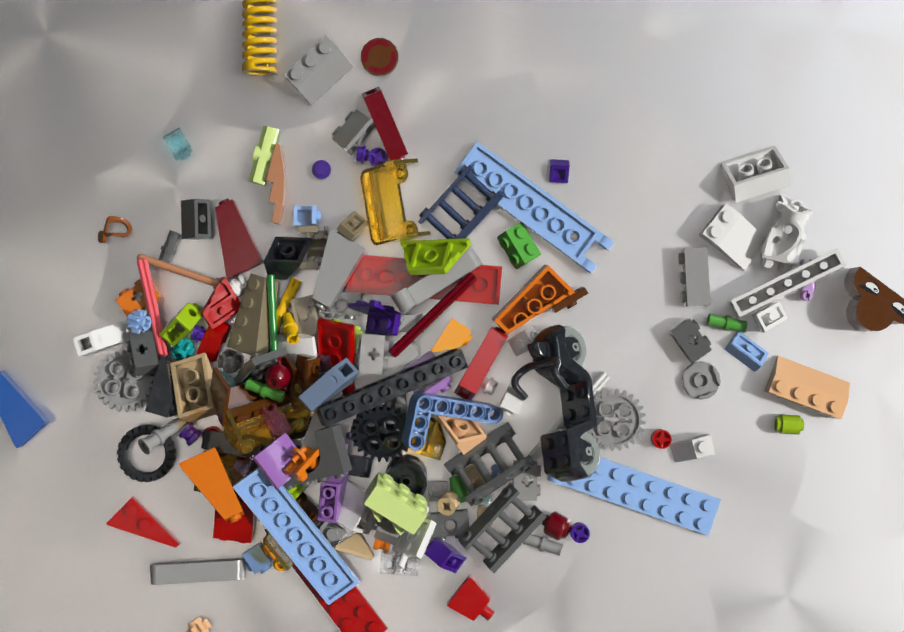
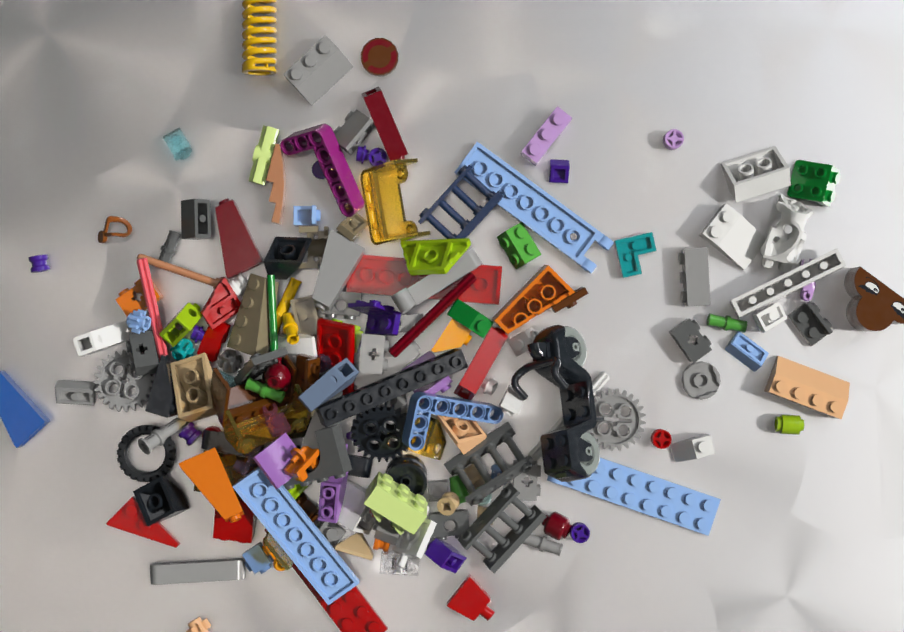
none -> dark purple wheel [29,254,51,273]
none -> light grey slope [55,380,96,405]
none -> black slope [133,476,189,527]
none -> magenta beam [280,124,364,217]
none -> green slope [447,298,494,338]
none -> lavender arch [521,106,572,166]
none -> teal plate [614,232,657,278]
none -> lavender wheel [663,129,684,150]
none -> green bracket [787,160,840,207]
none -> dark grey bracket [788,301,833,346]

